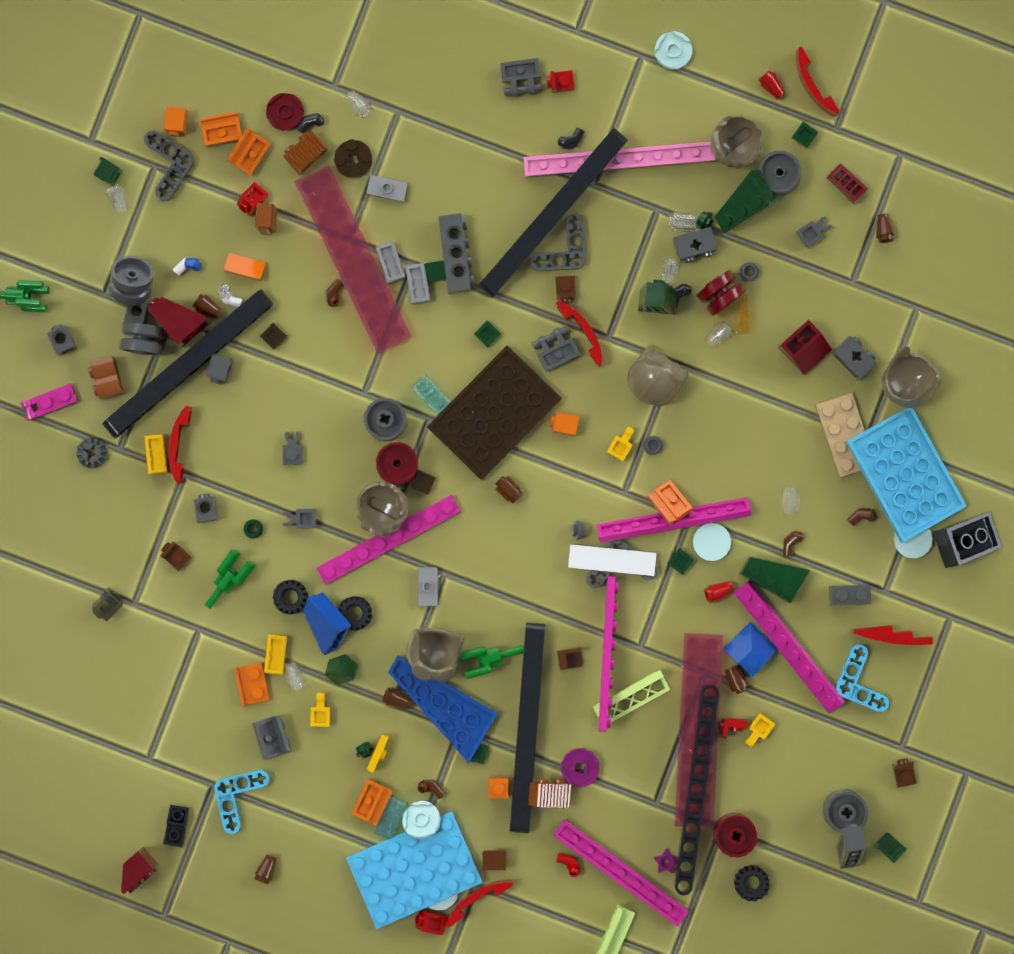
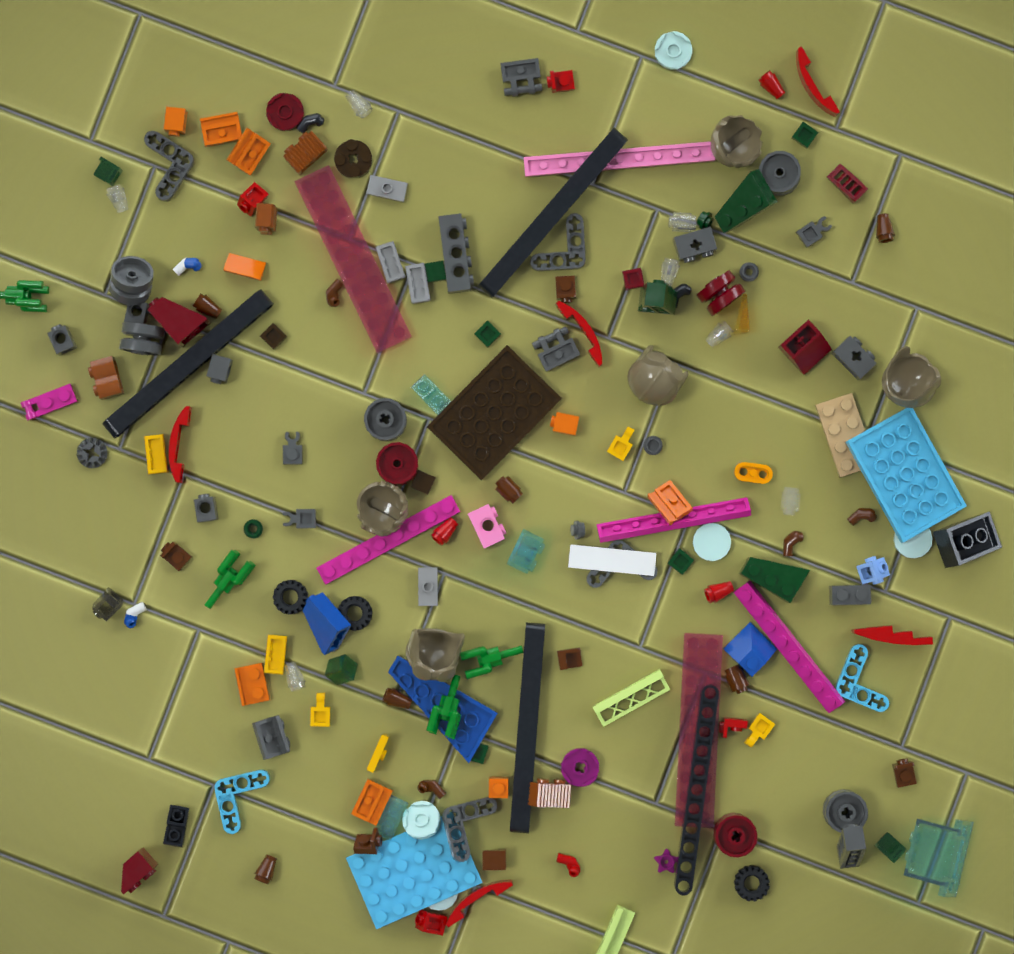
arm [218,284,243,307] -> none
dark green plate [356,742,374,759] -> none
dark pink plate [553,819,689,927] -> none
black arm [558,128,585,149] -> none
dark pink plate [598,576,619,733] -> none
none -> arm [124,602,147,628]
none -> reddish brown bracket [353,828,382,855]
none -> green plant [426,675,461,740]
none -> red cone [431,517,459,546]
none -> dark grey beam [442,797,497,862]
none -> bright pink brick [468,504,507,549]
none -> clear light blue slope [507,529,545,574]
none -> dark red tile [622,268,644,290]
none -> light orange plate [734,462,773,484]
none -> light blue brick [856,556,890,585]
none -> clear light blue windscreen [904,819,974,897]

